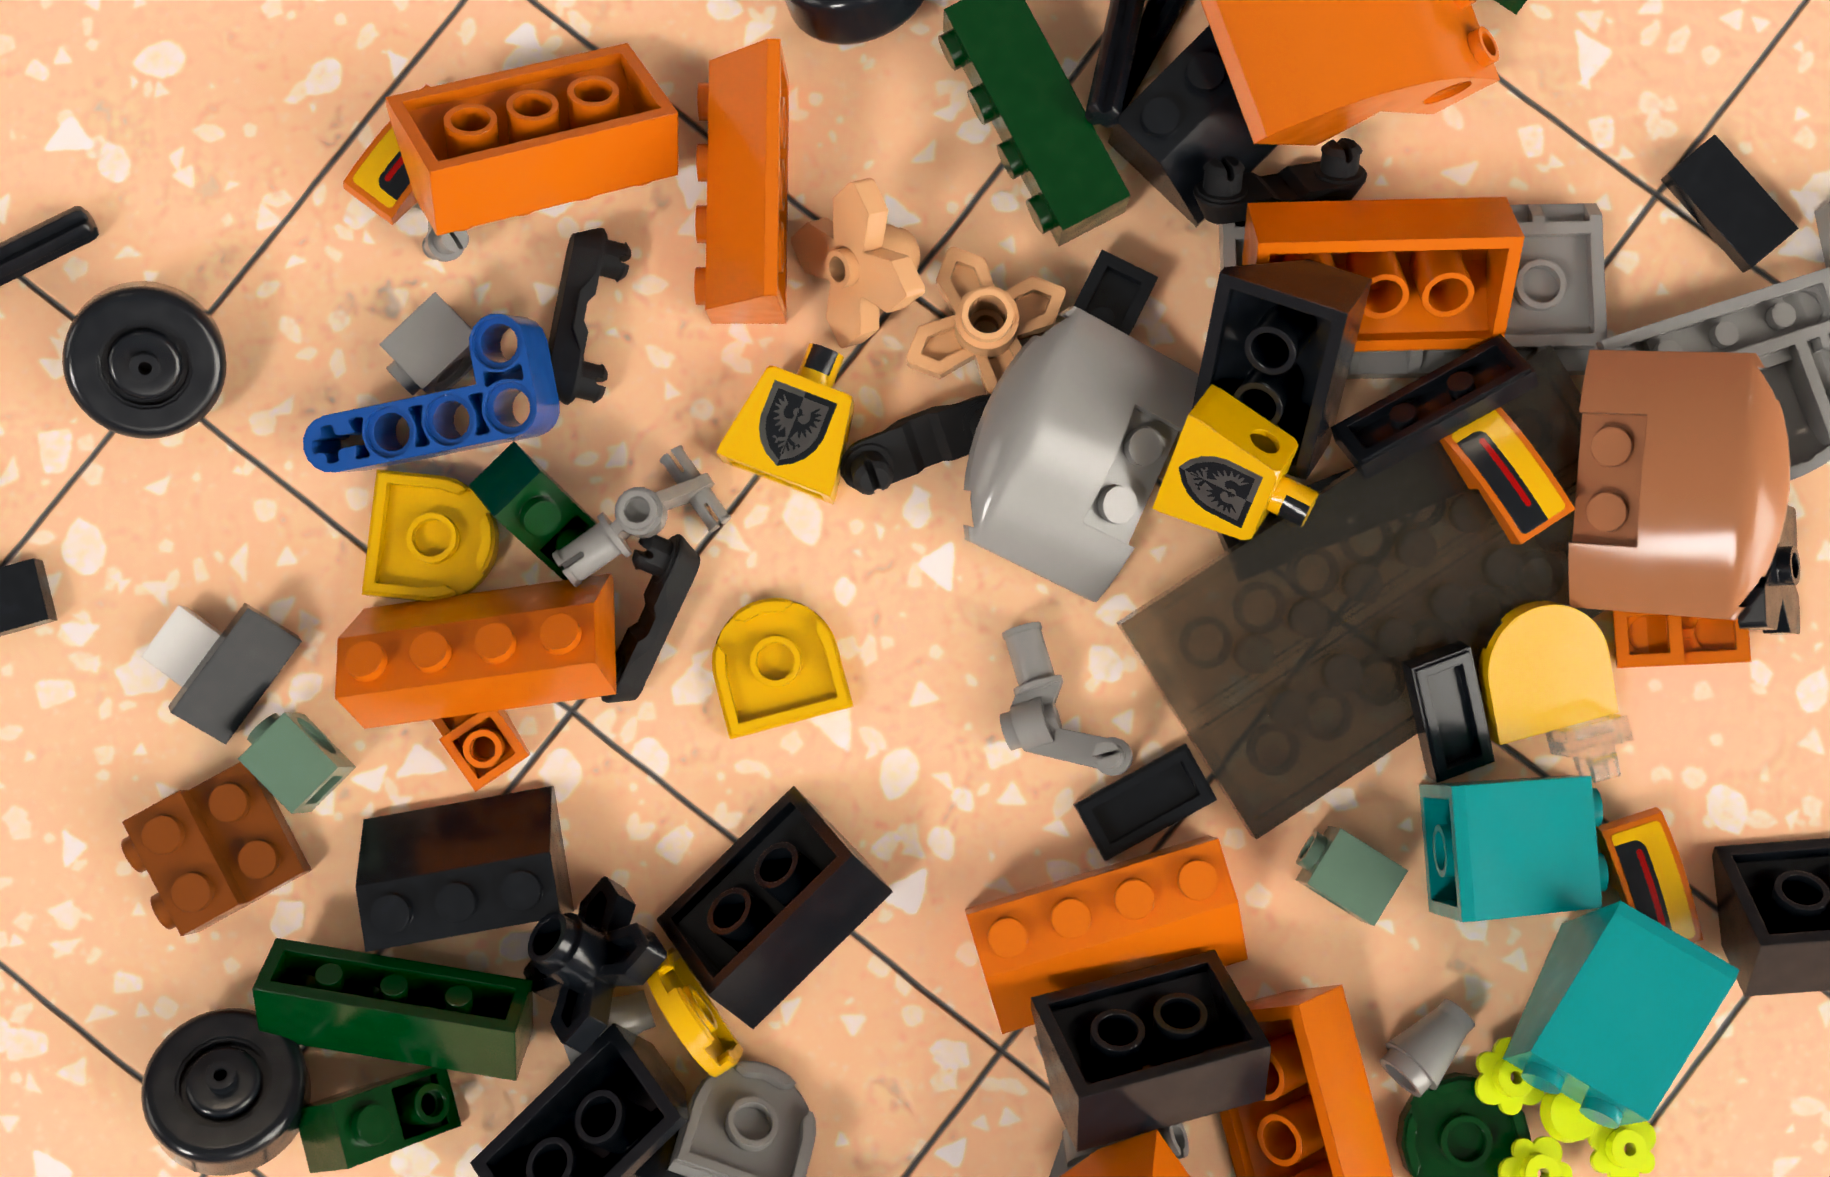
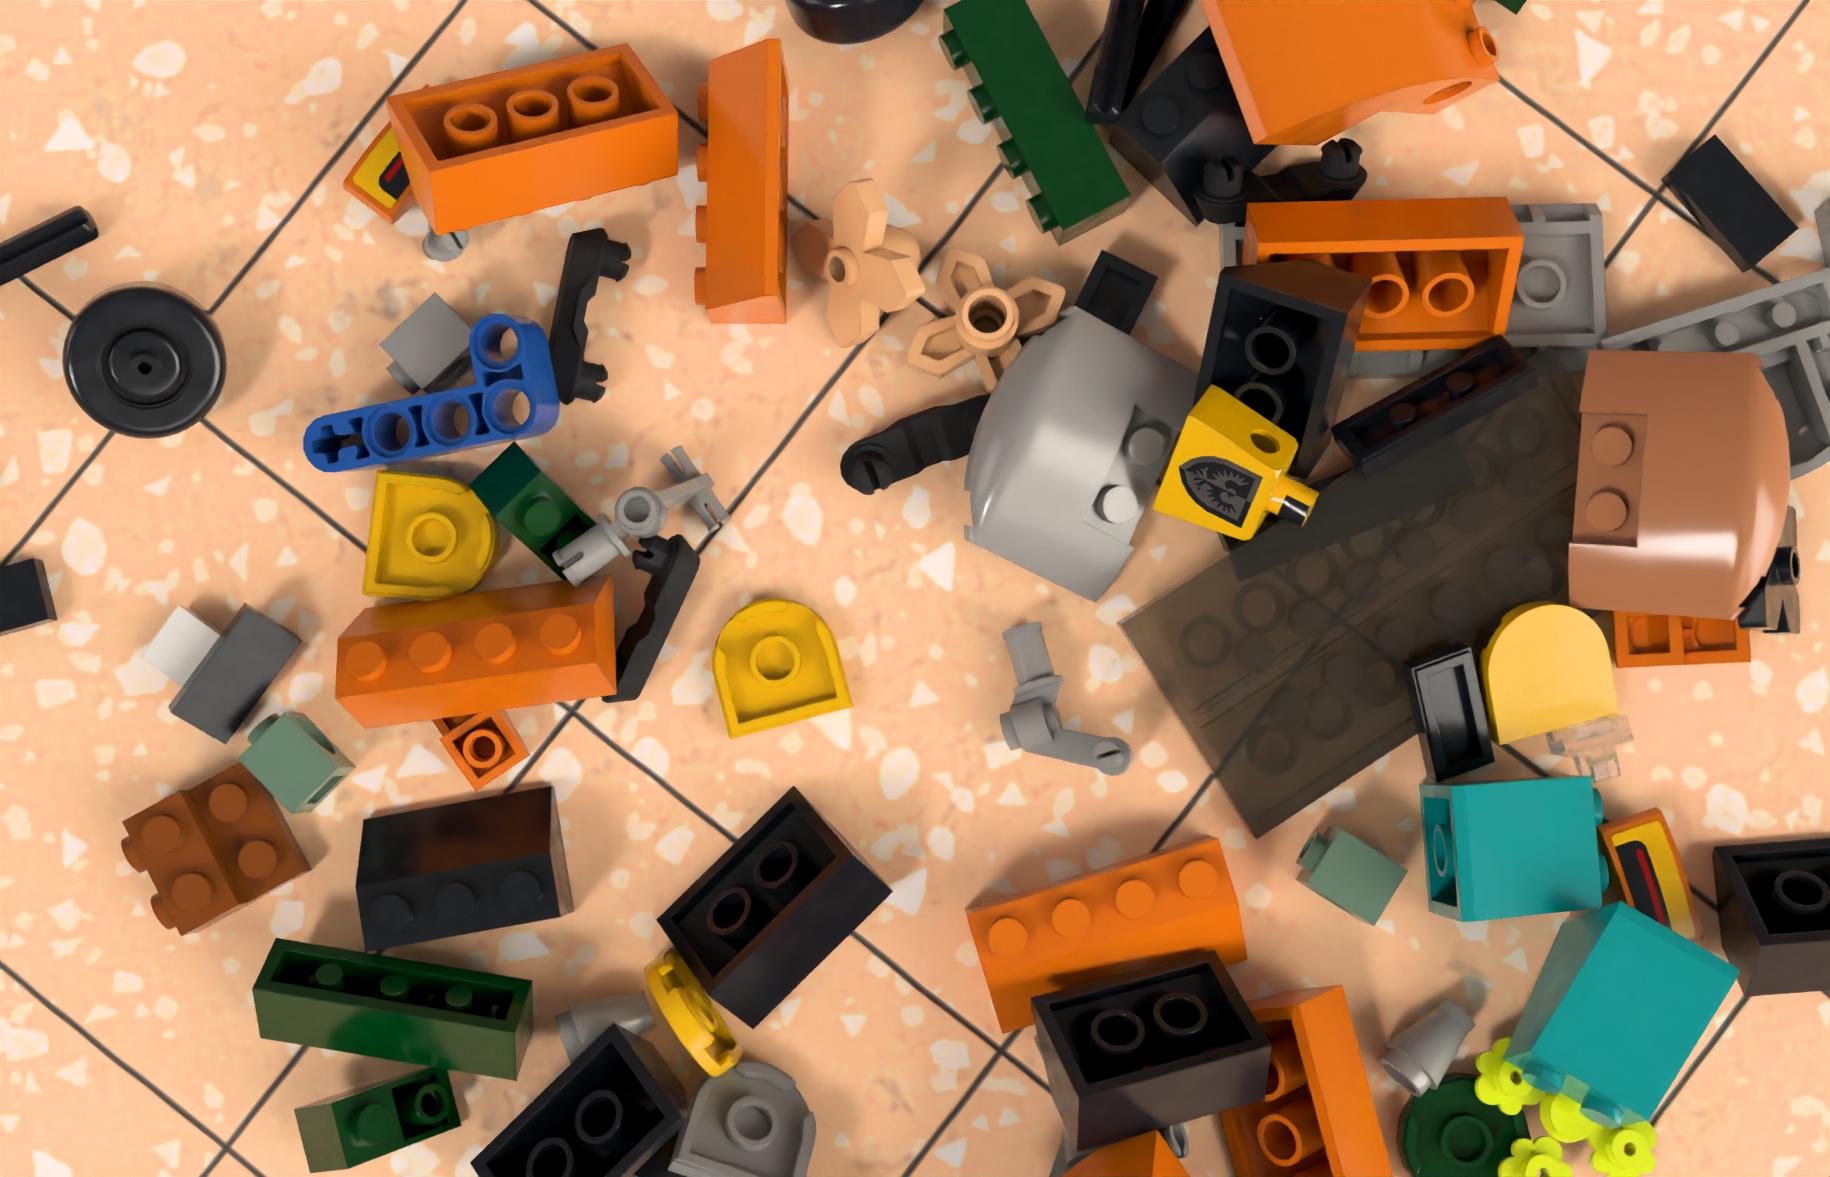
black wheel [141,1008,311,1176] -> none
black plant [523,876,667,1053] -> none
yellow torso [716,343,855,505] -> none
black tile [1073,743,1217,861] -> none
slope [1439,407,1575,545] -> none

